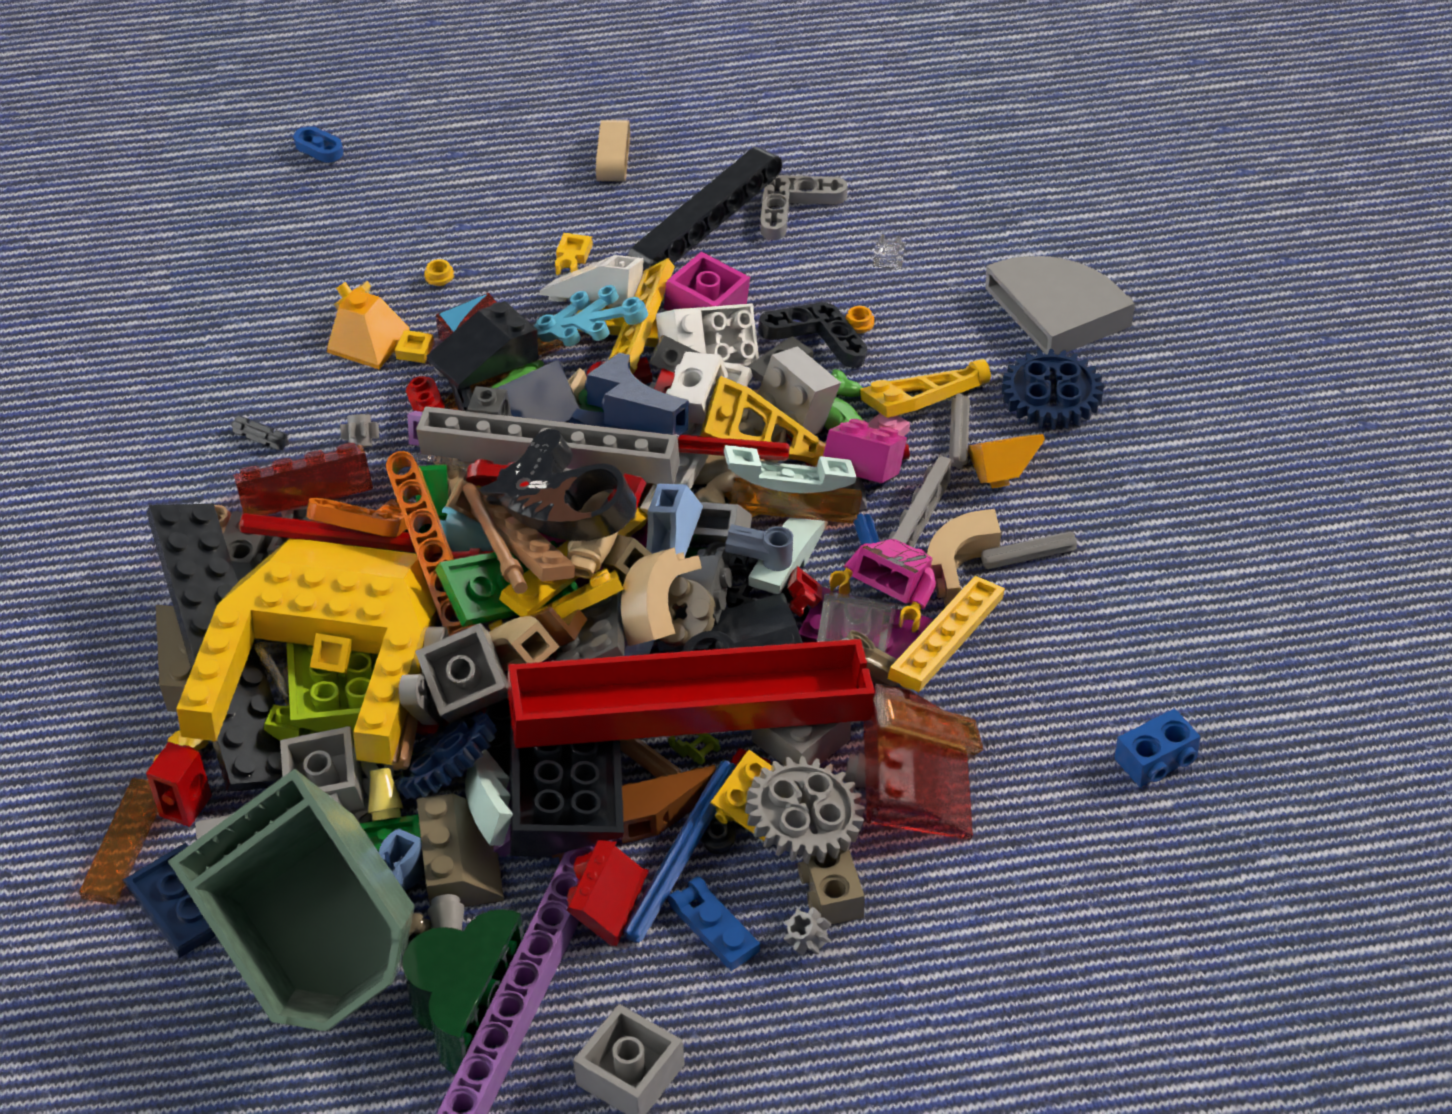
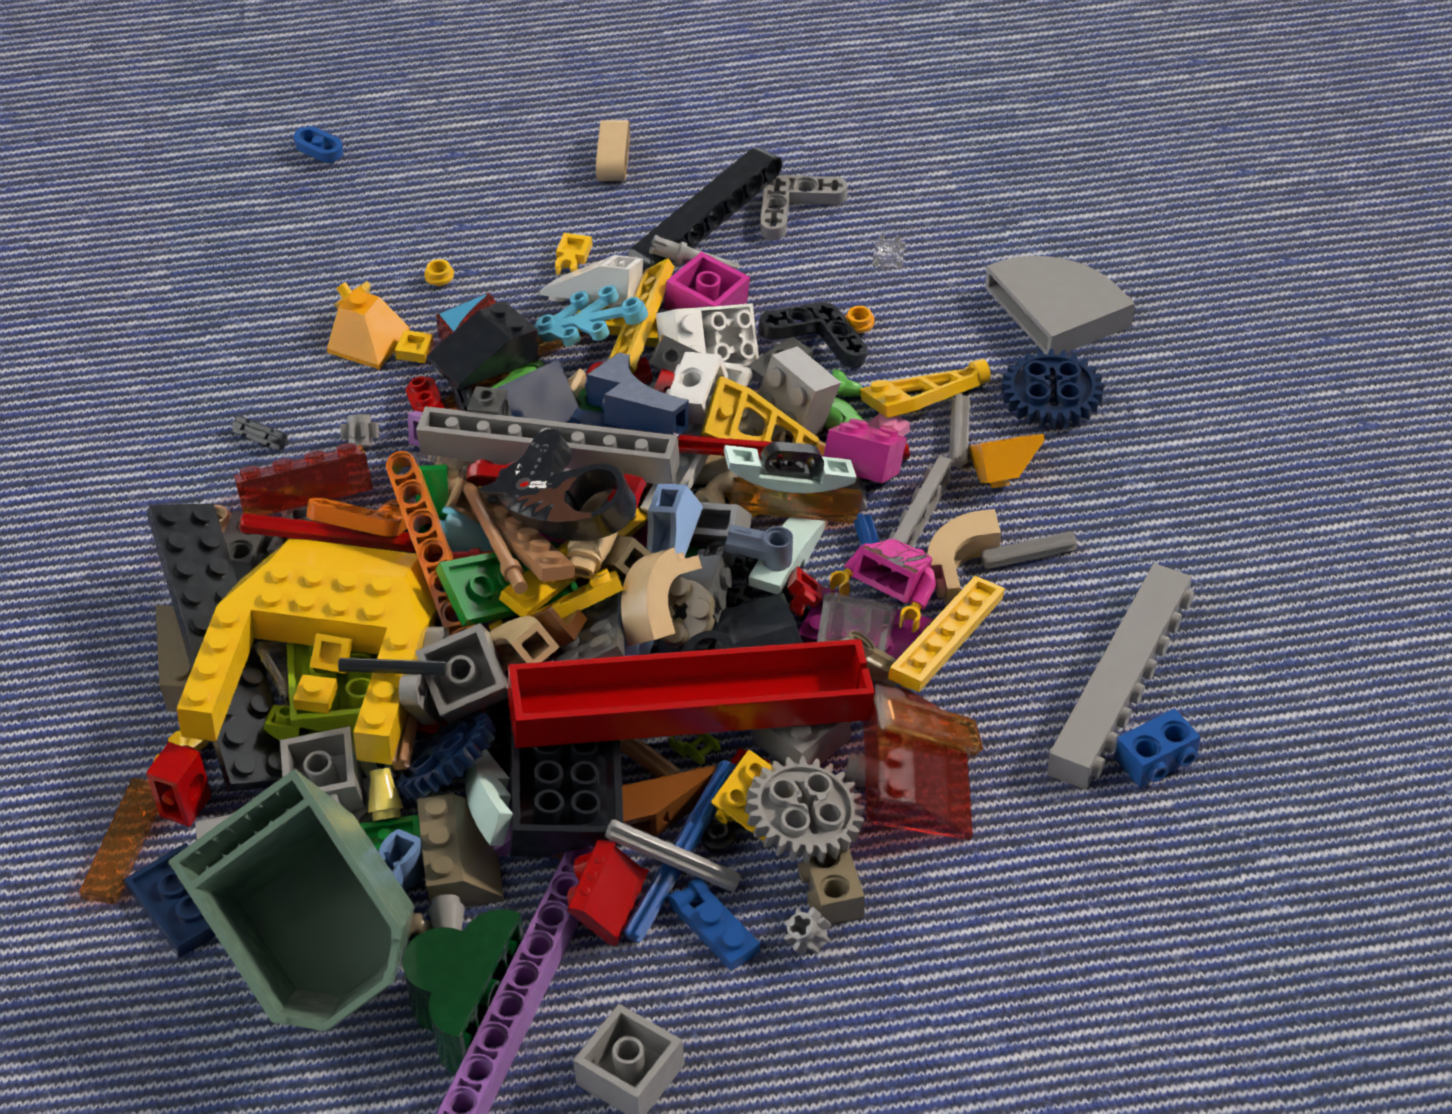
none -> yellow plate [293,674,338,714]
none -> black bar [338,658,447,676]
none -> light grey axle [605,820,740,891]
none -> light grey pin [649,235,739,269]
none -> black beam [761,442,824,478]
none -> light grey brick [1047,563,1194,790]

